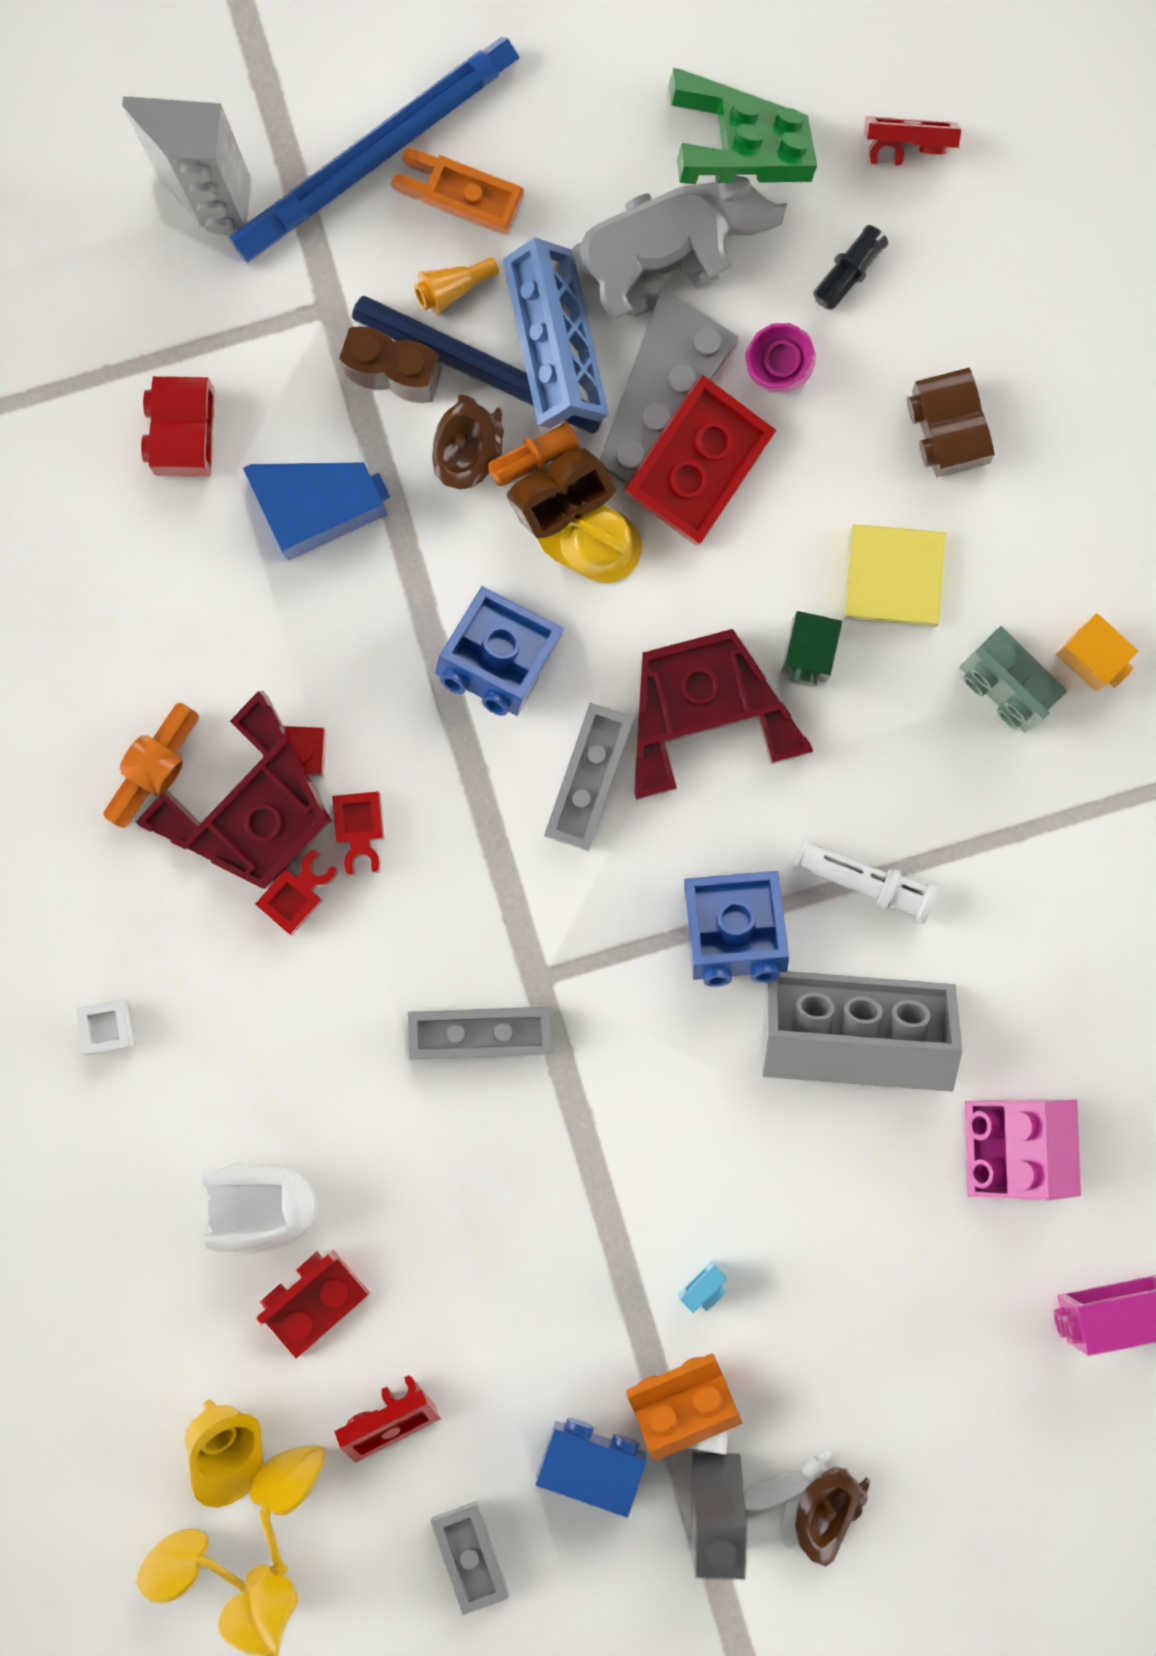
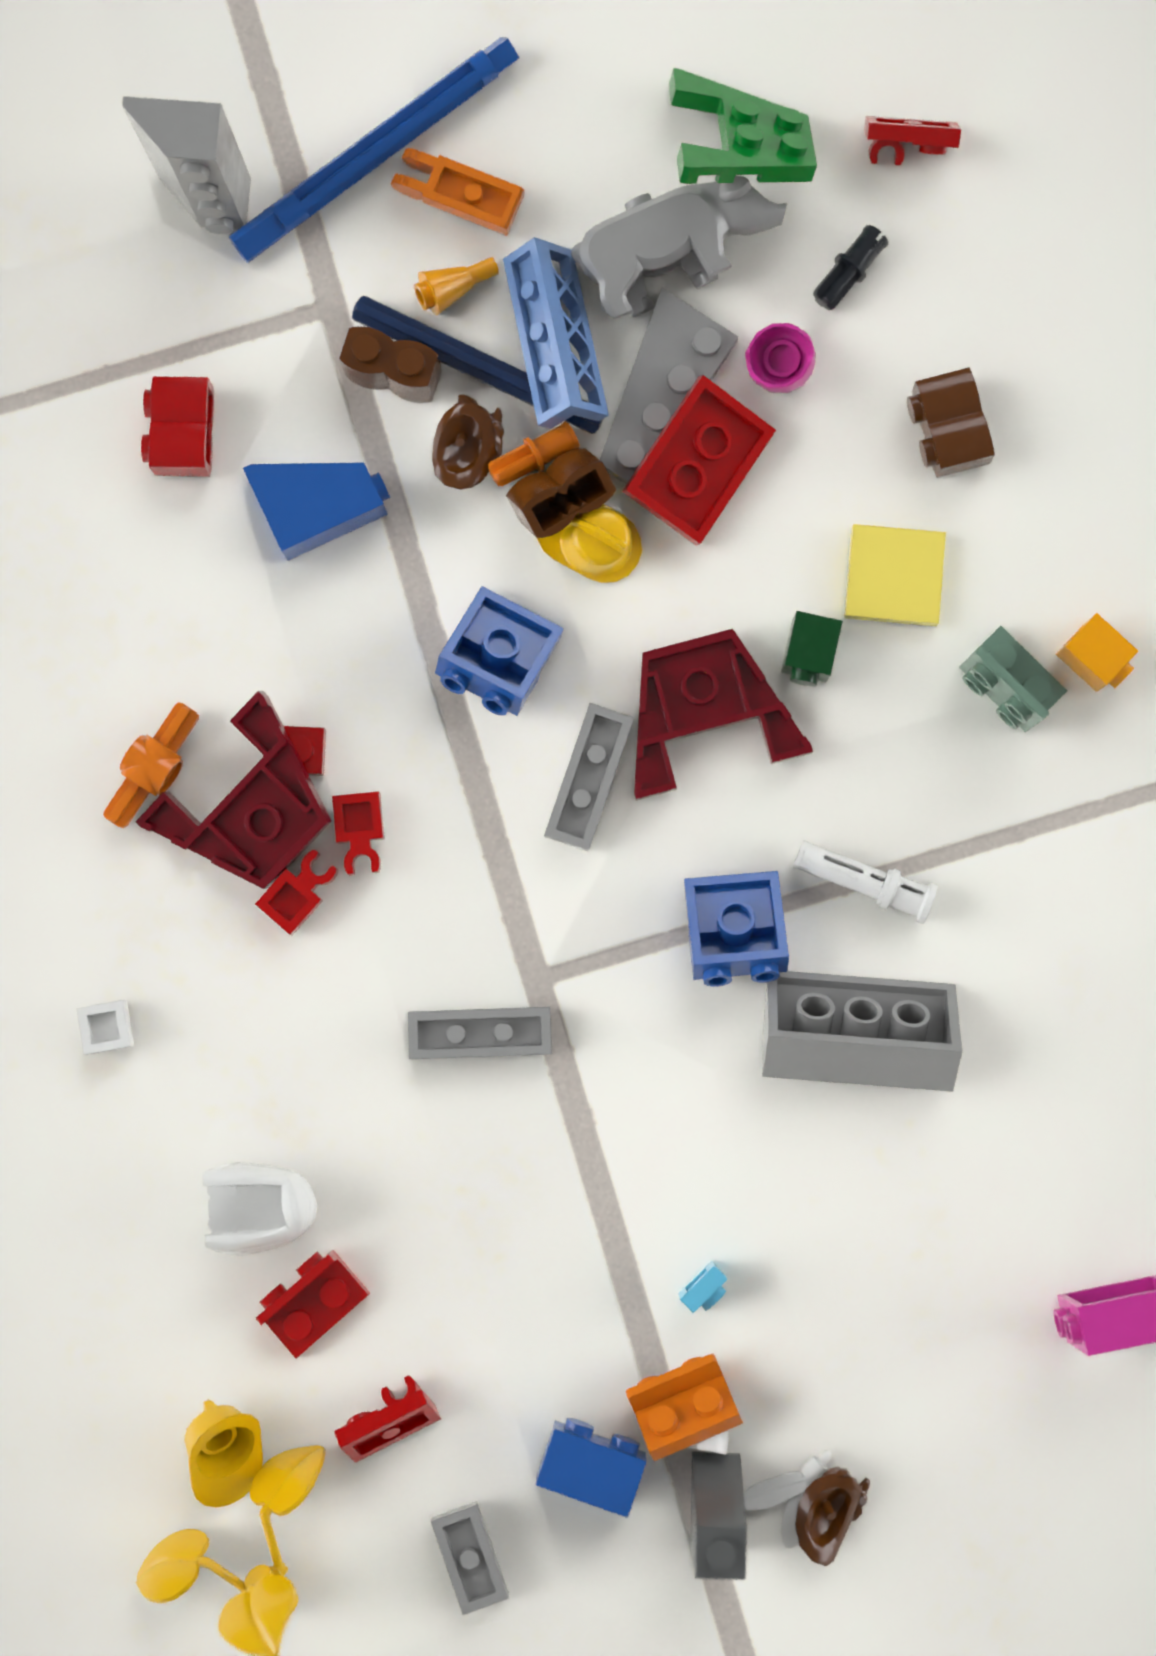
dark pink slope [965,1099,1081,1200] -> none

